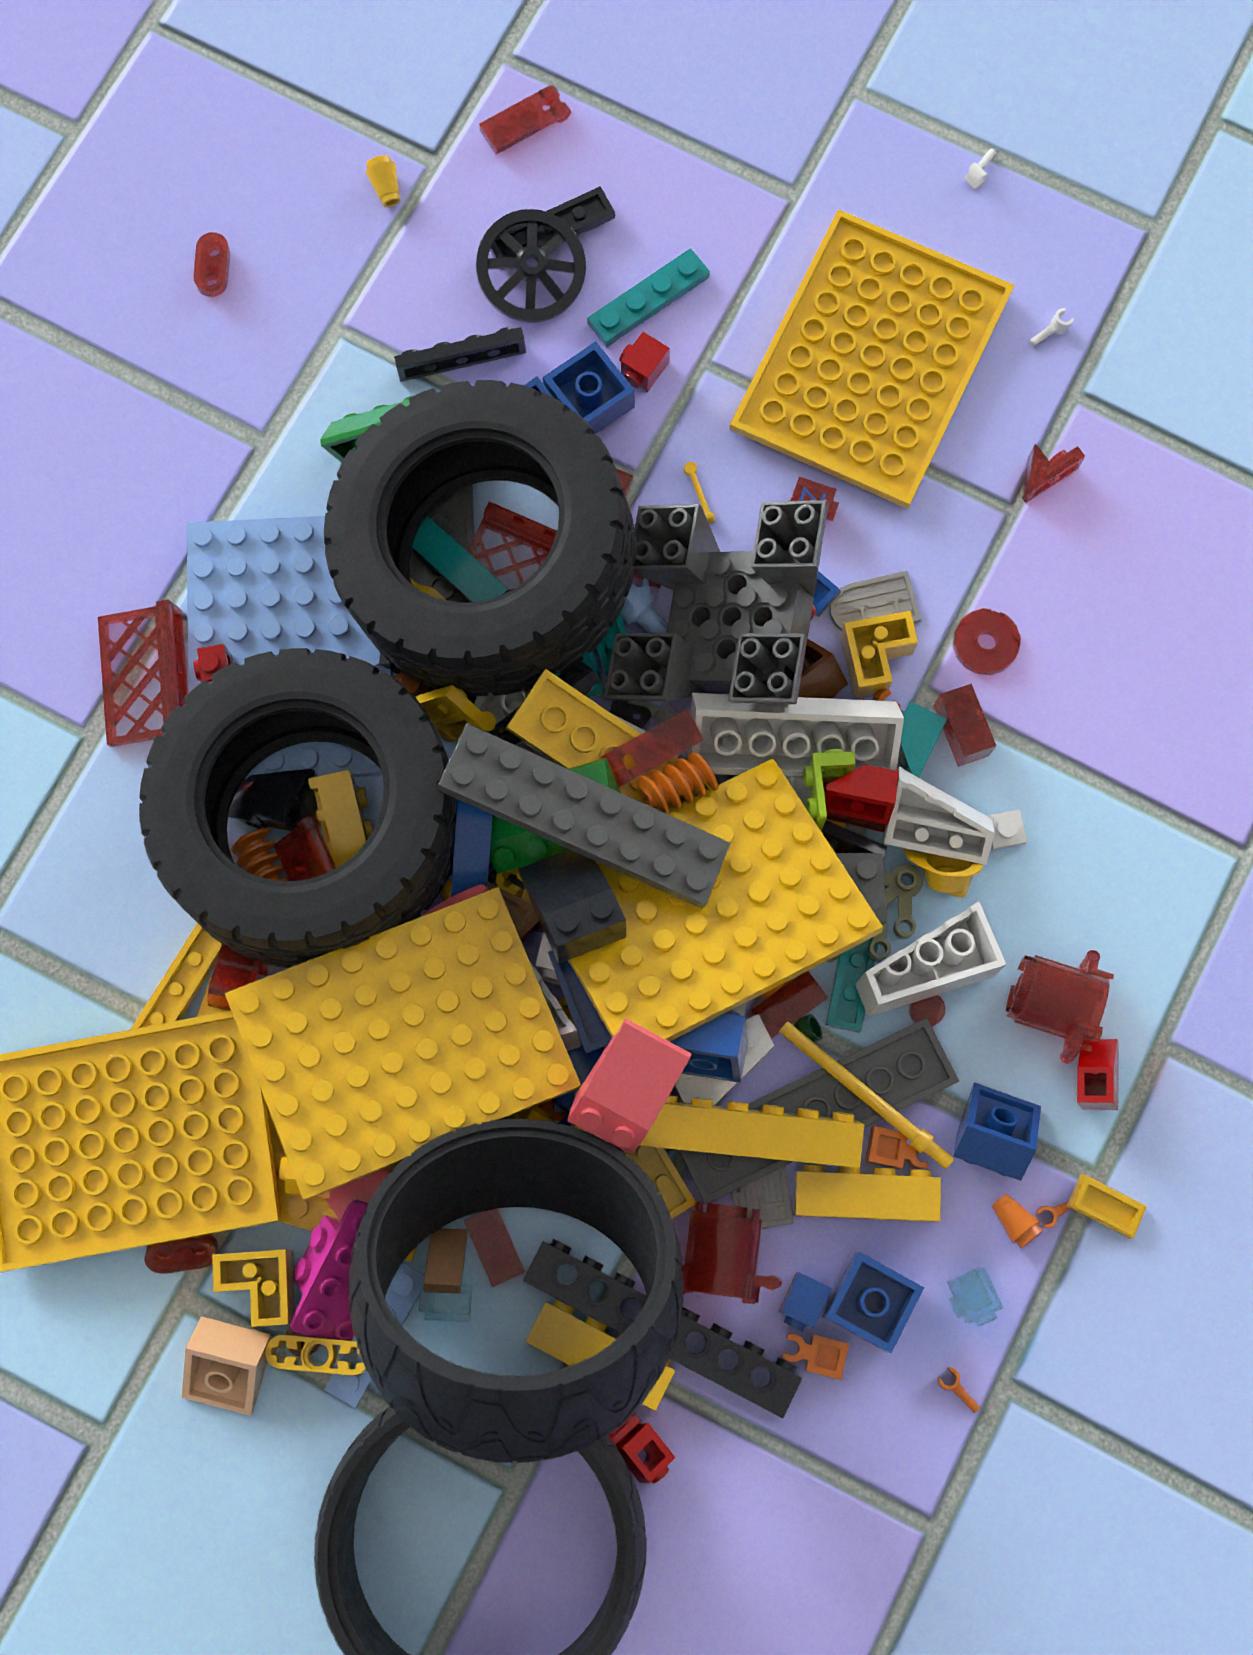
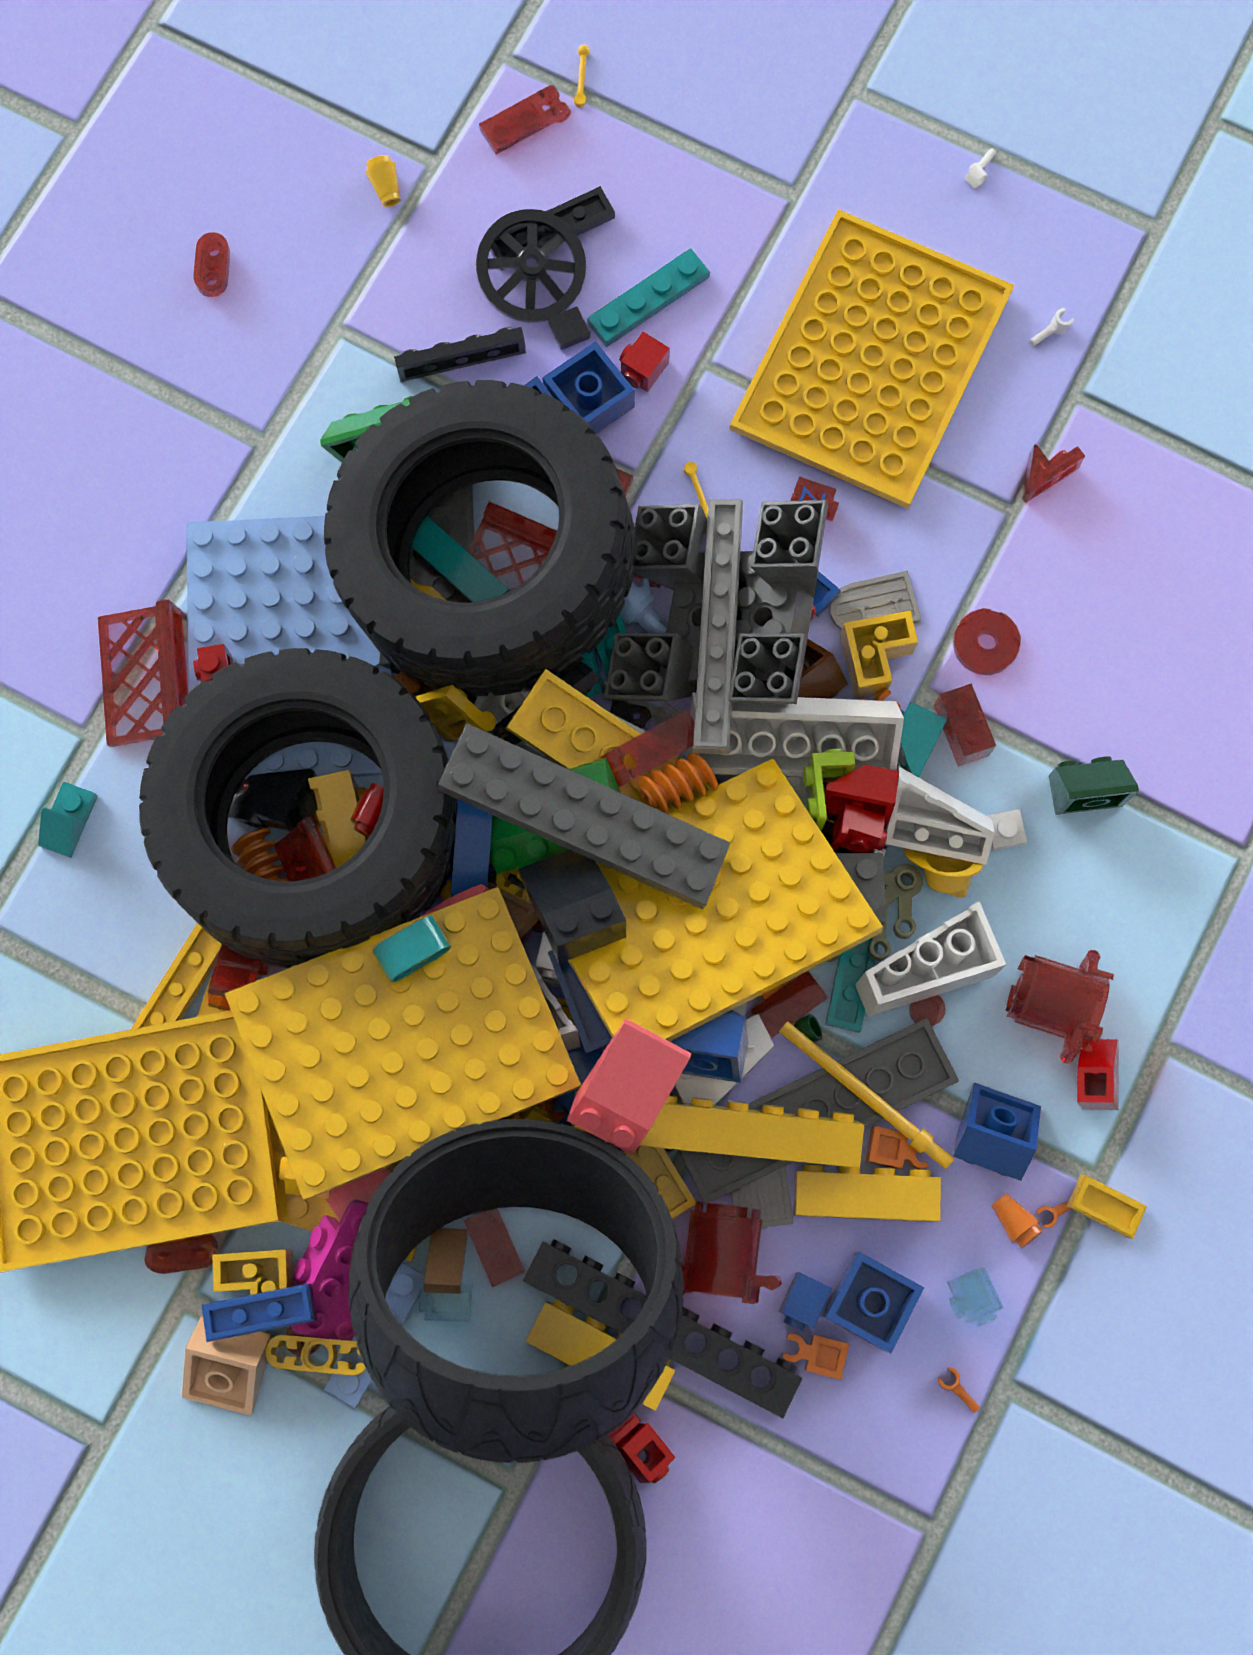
none -> teal slope [38,781,98,858]
none -> blue tile [201,1284,317,1342]
none -> red brick [350,783,384,837]
none -> teal beam [372,915,451,983]
none -> black tile [548,306,590,350]
none -> yellow hinge [574,45,590,108]
none -> light grey tile [693,499,743,754]
none -> red brick [830,804,887,853]
none -> dark green slope [1049,756,1139,815]

